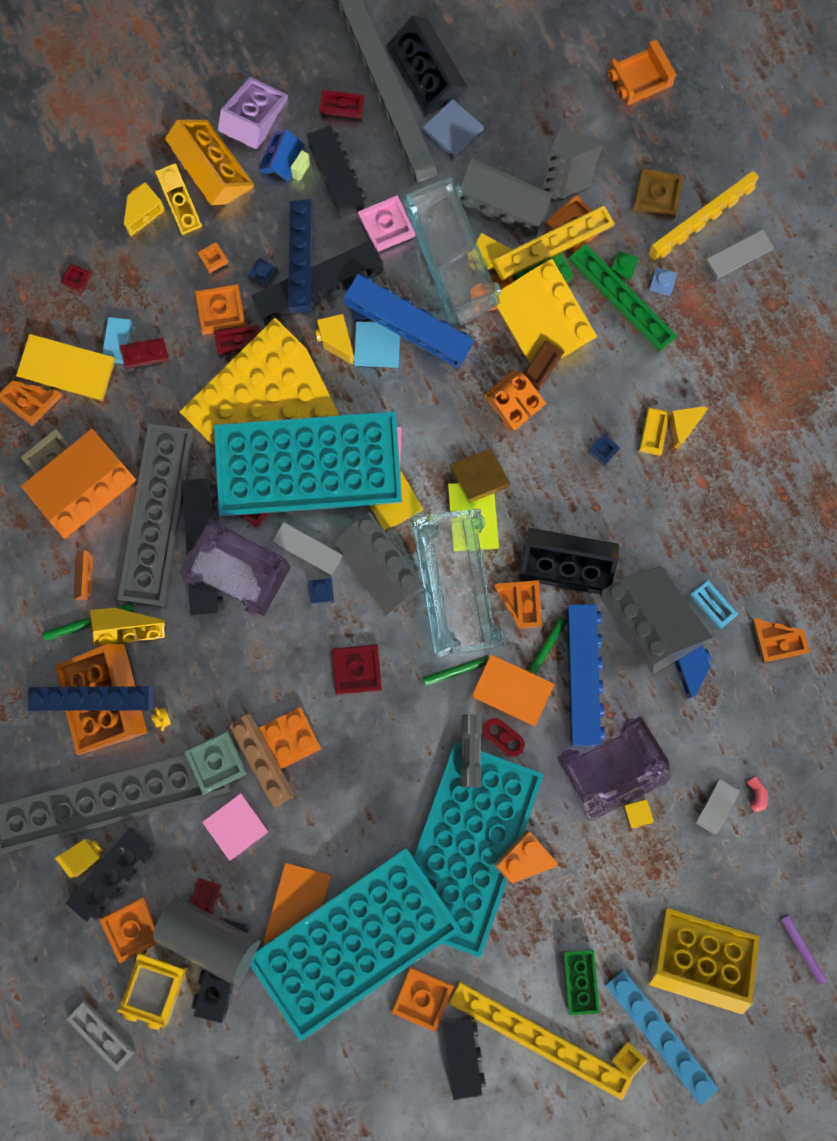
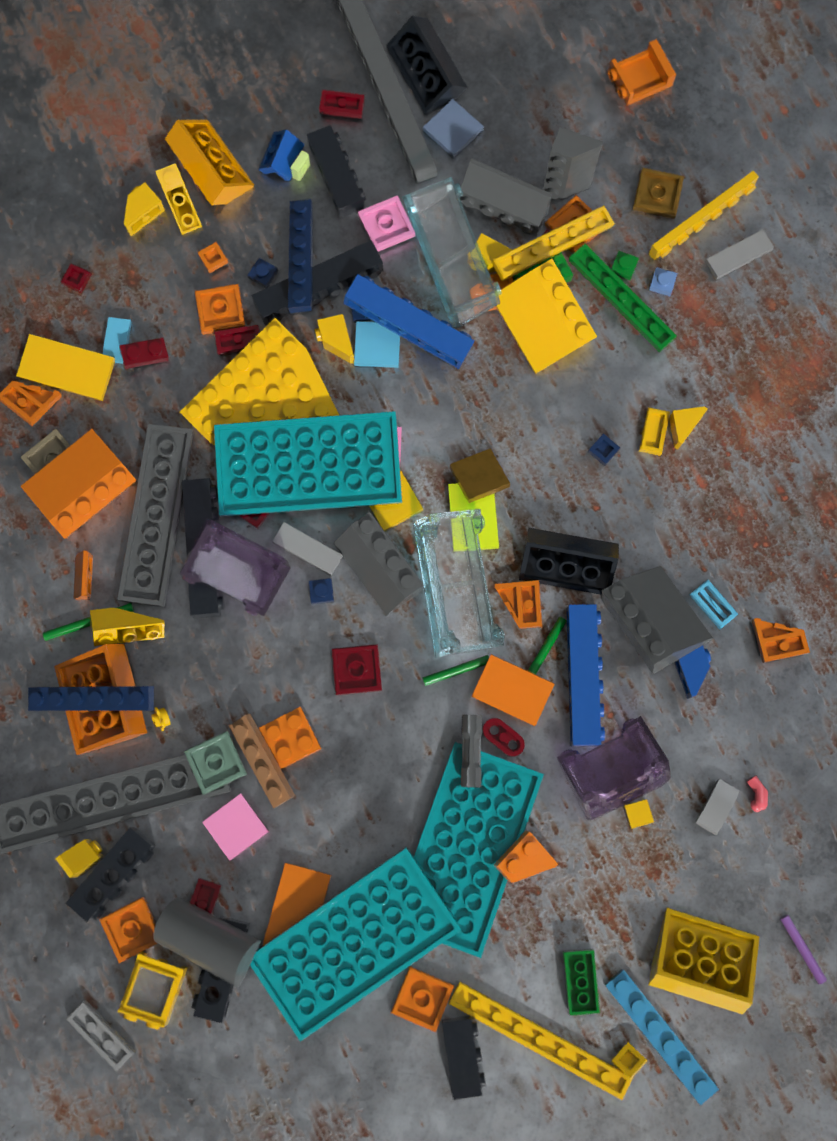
lavender slope [218,77,288,149] -> none
orange hips [483,370,547,431] -> none
reddish brown tile [524,340,565,390] -> none

